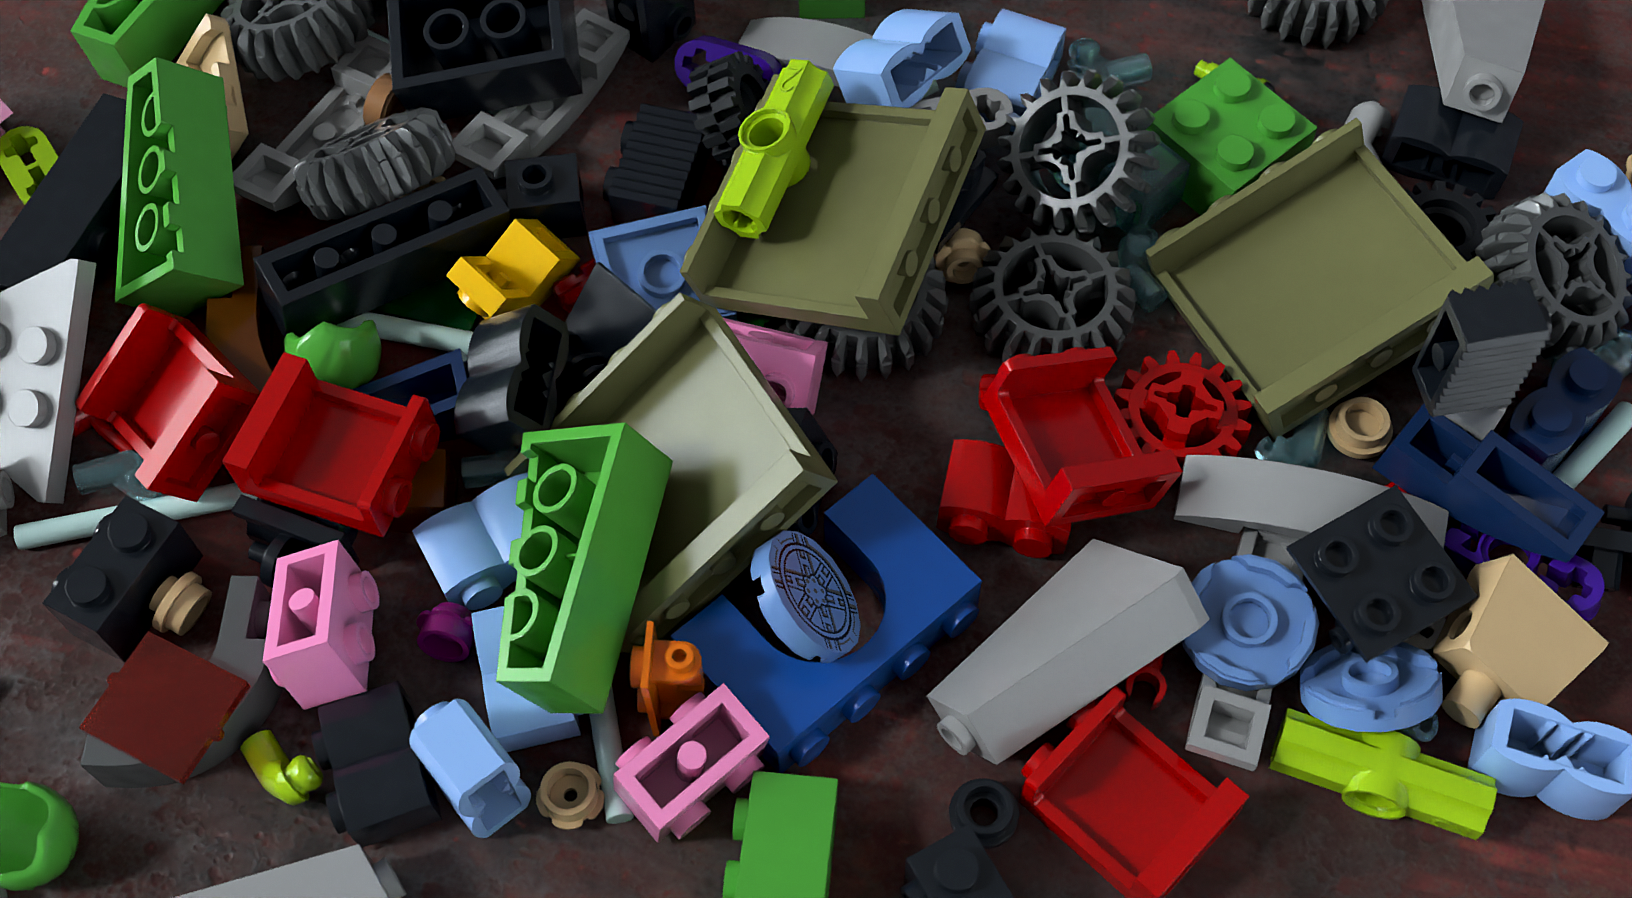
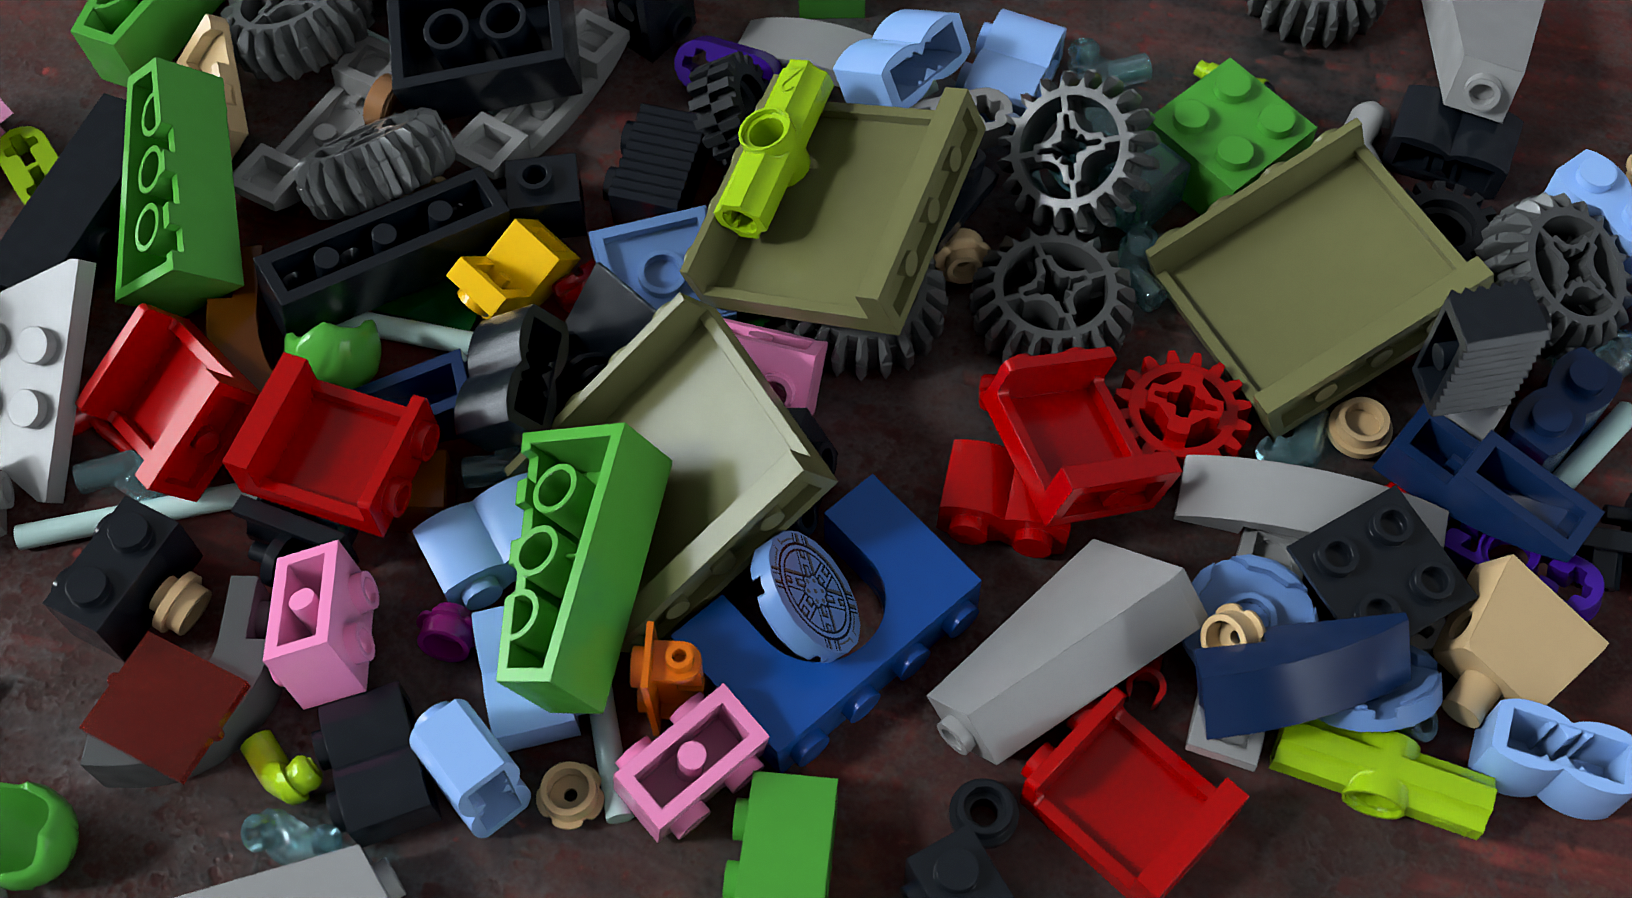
none -> clear light blue arm [241,808,342,866]
none -> dark blue slope [1194,612,1411,740]
none -> tan plate [1200,603,1266,648]

